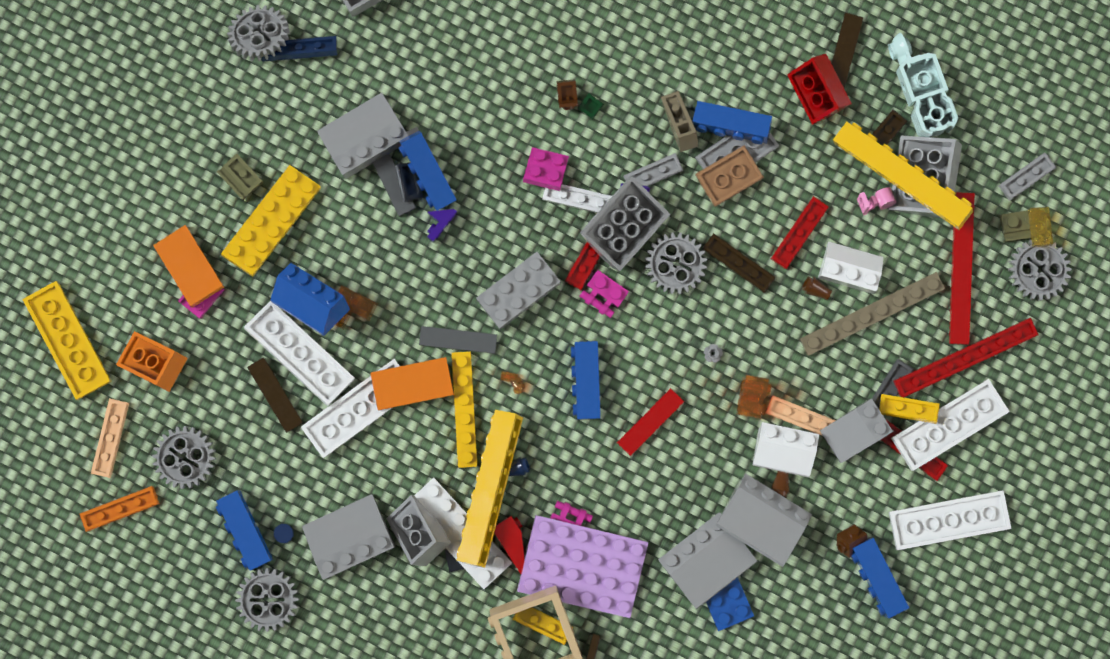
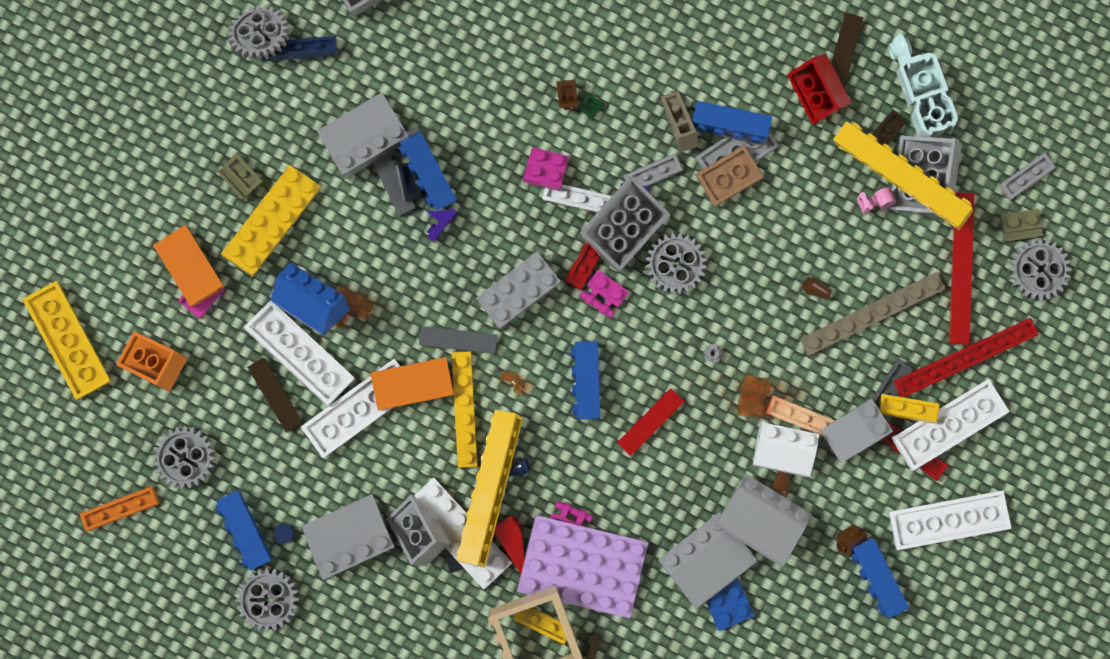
light nougat tile [91,398,129,478] -> none
dark brown tile [702,233,776,293] -> none
red tile [770,196,829,270] -> none
white slope [818,241,883,294] -> none
clear yellow plate [1028,207,1053,247] -> none

